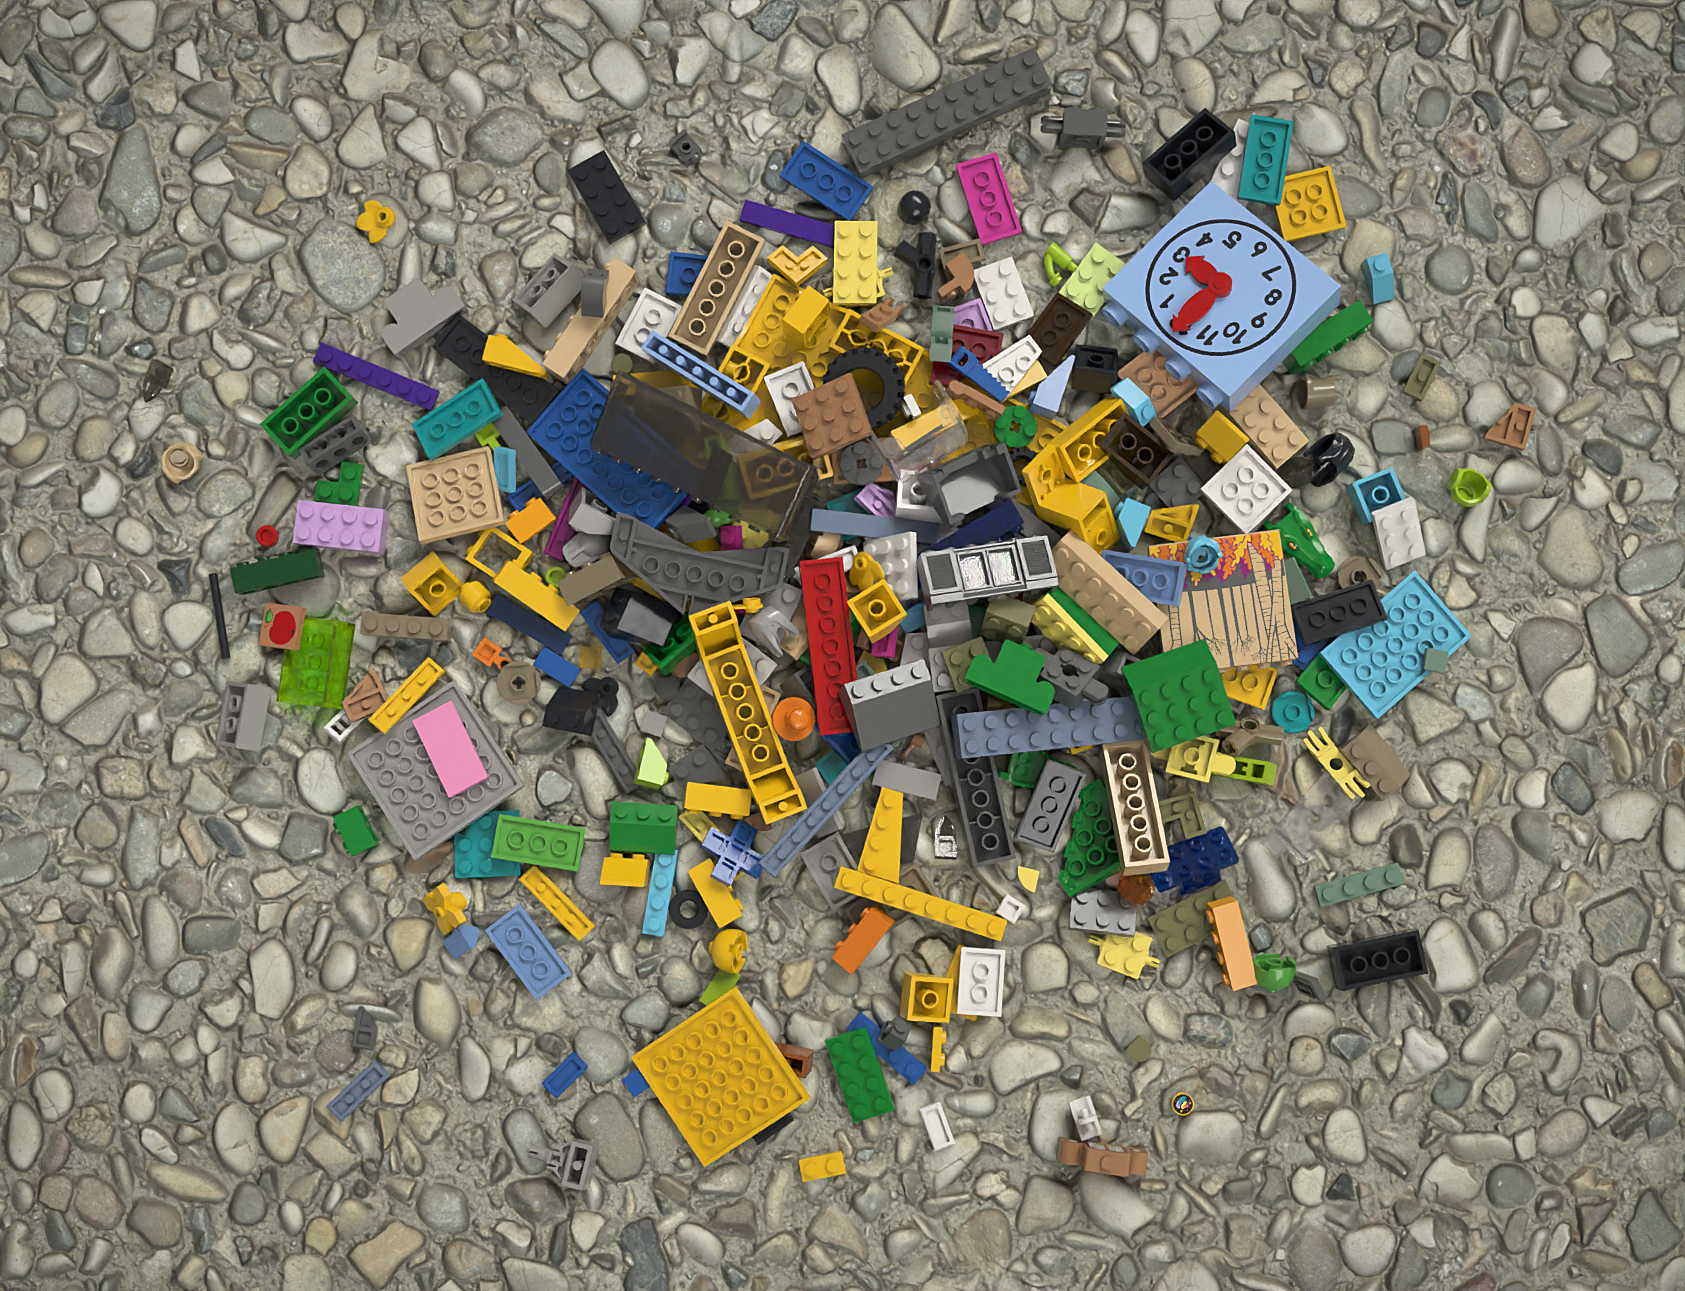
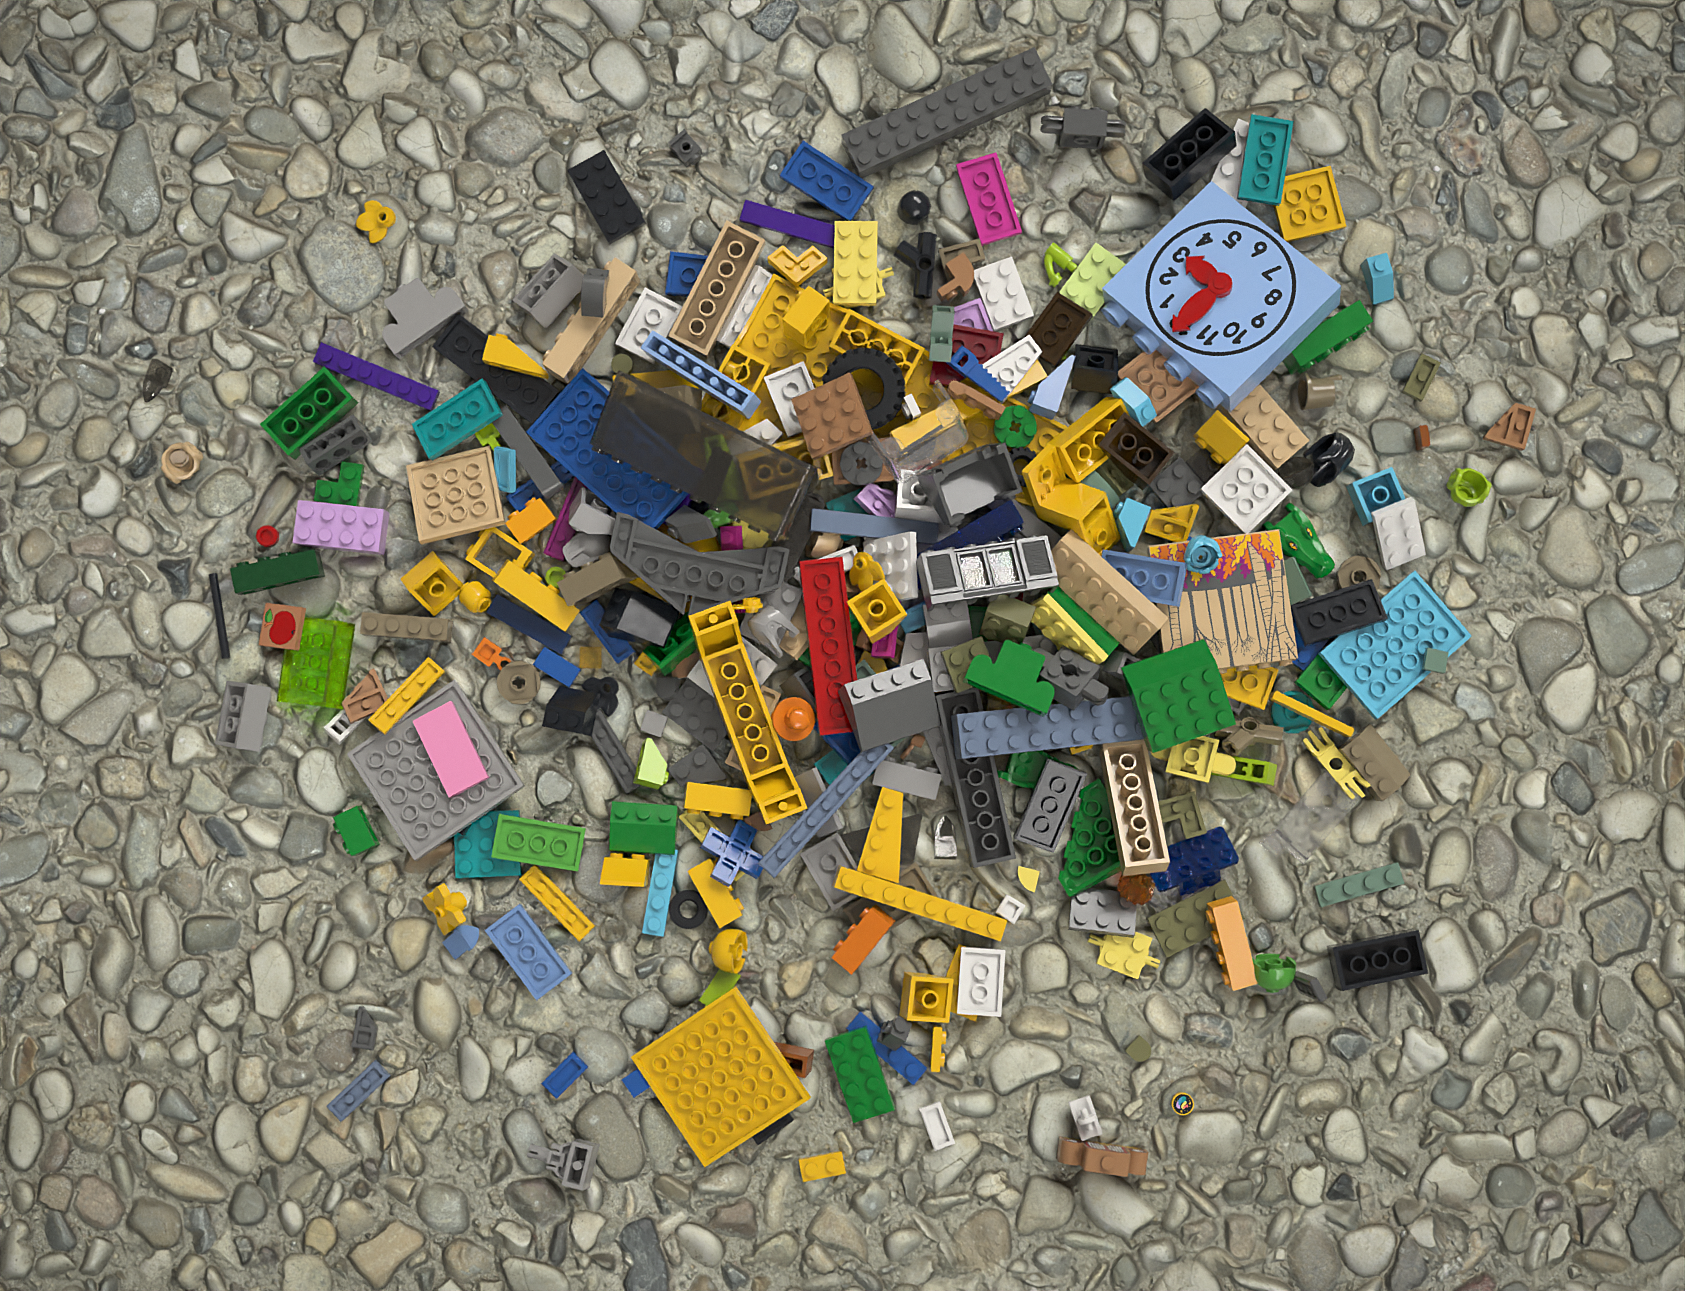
medium nougat hinge [859,297,905,333] -> none
dark tan plate [1149,417,1204,457] -> none
none -> yellow tile [1268,691,1354,737]

